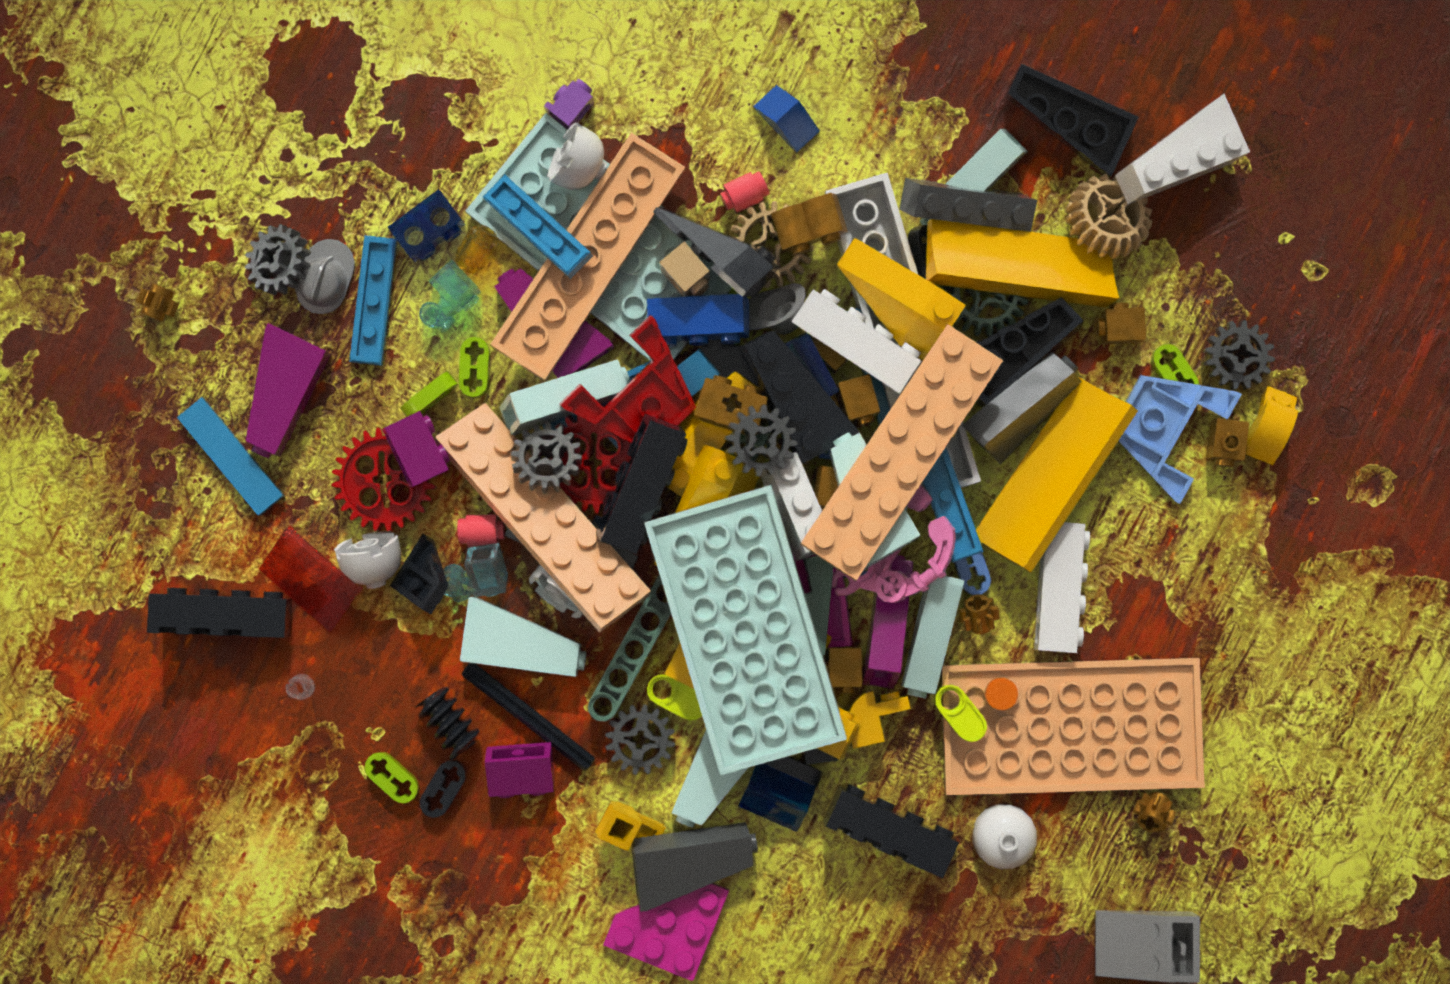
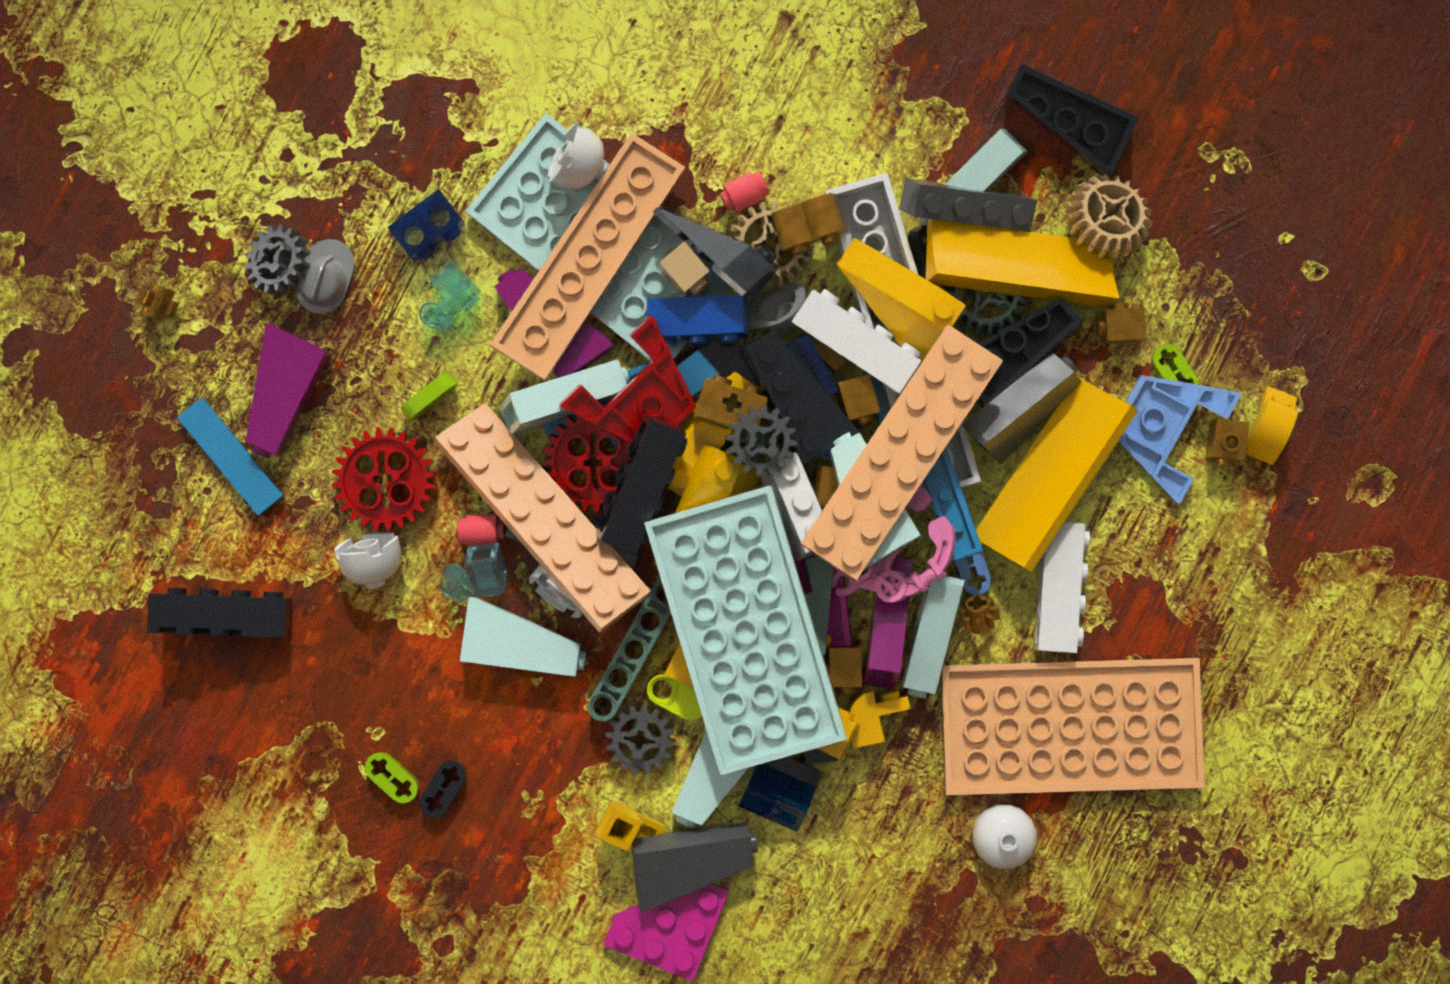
clear red piece [259,525,364,632] -> none
clear pin [286,674,315,700] -> none
dark azure tile [349,235,398,366] -> none
magenta brick [382,411,450,487] -> none
black wing [390,534,449,614] -> none
black piece [414,686,480,760] -> none
clear yellow brick [454,225,499,274] -> none
lime beam [459,337,490,398] -> none
black axle [462,663,595,771] -> none
dark azure tile [483,175,593,279] -> none
magenta brick [485,742,555,798] -> none
dark grey gear [511,422,582,494] -> none
medium lavender brick [544,79,594,130] -> none
blue slope [753,85,820,153] -> none
black wedge [823,784,959,878] -> none
neon yellow piece [934,684,987,742] -> none
orange tile [984,677,1018,710] -> none
light grey slope [1095,910,1200,983] -> none
white wedge [1115,94,1250,204] -> none
pearl gold gear [1133,792,1176,832] -> none
dark grey gear [1203,320,1275,390] -> none

